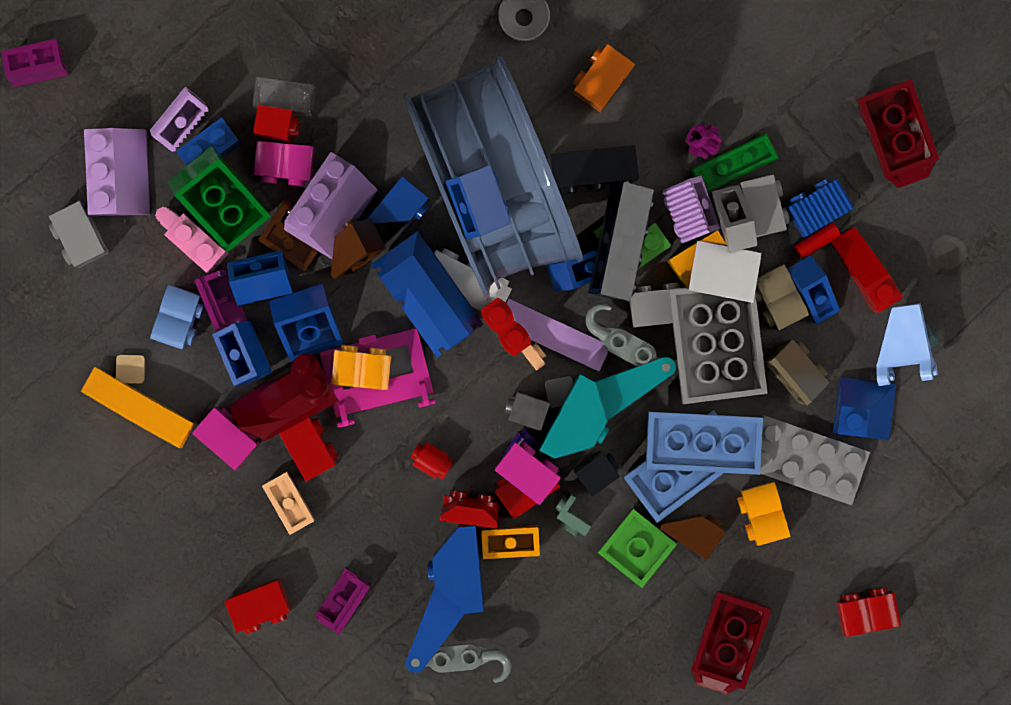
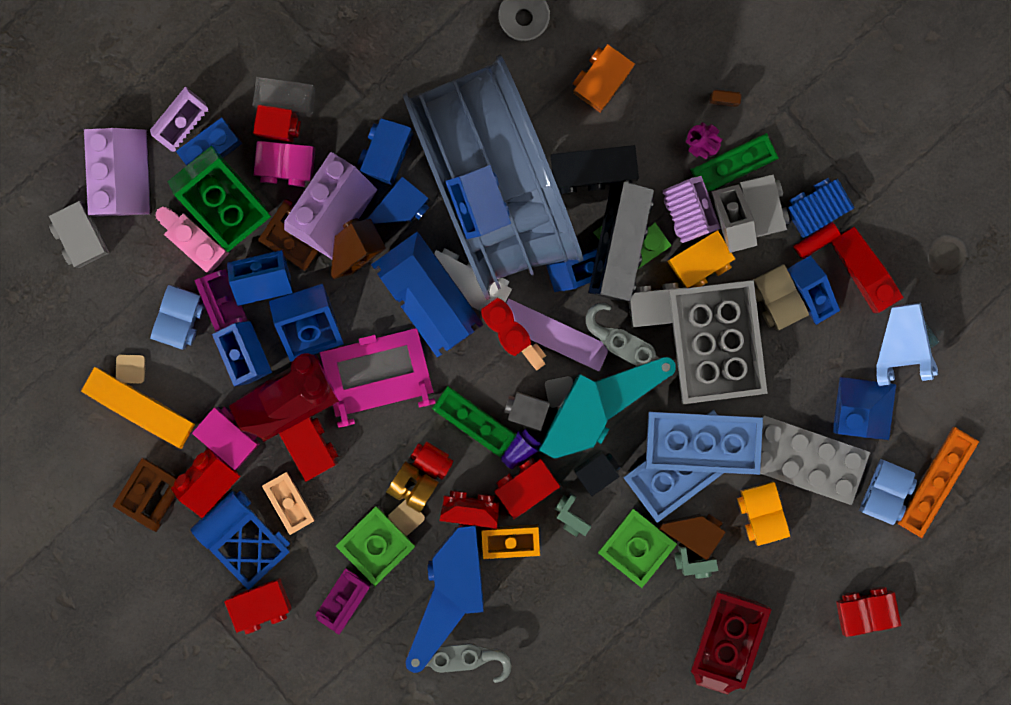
magenta hinge [1,39,69,88] -> none
light orange brick [331,345,392,390] -> none
dark pink brick [494,441,561,505] -> none
white sticker [689,241,762,303] -> none
dark tan slope [764,339,829,406] -> none
dark red slope [856,79,940,188] -> none
none -> reddish brown plate [113,457,178,532]
none -> red brick [171,448,240,518]
none -> blue piece [190,490,290,590]
none -> bright green plate [336,506,416,586]
none -> blue slope [357,118,413,186]
none -> pearl gold wheel [386,461,439,513]
none -> tan piece [389,499,425,536]
none -> green tile [432,386,516,458]
none -> sand green bracket [674,545,718,579]
none -> reddish brown tile [709,90,741,107]
none -> medium blue brick [859,459,917,525]
none -> orange tile [896,427,979,538]

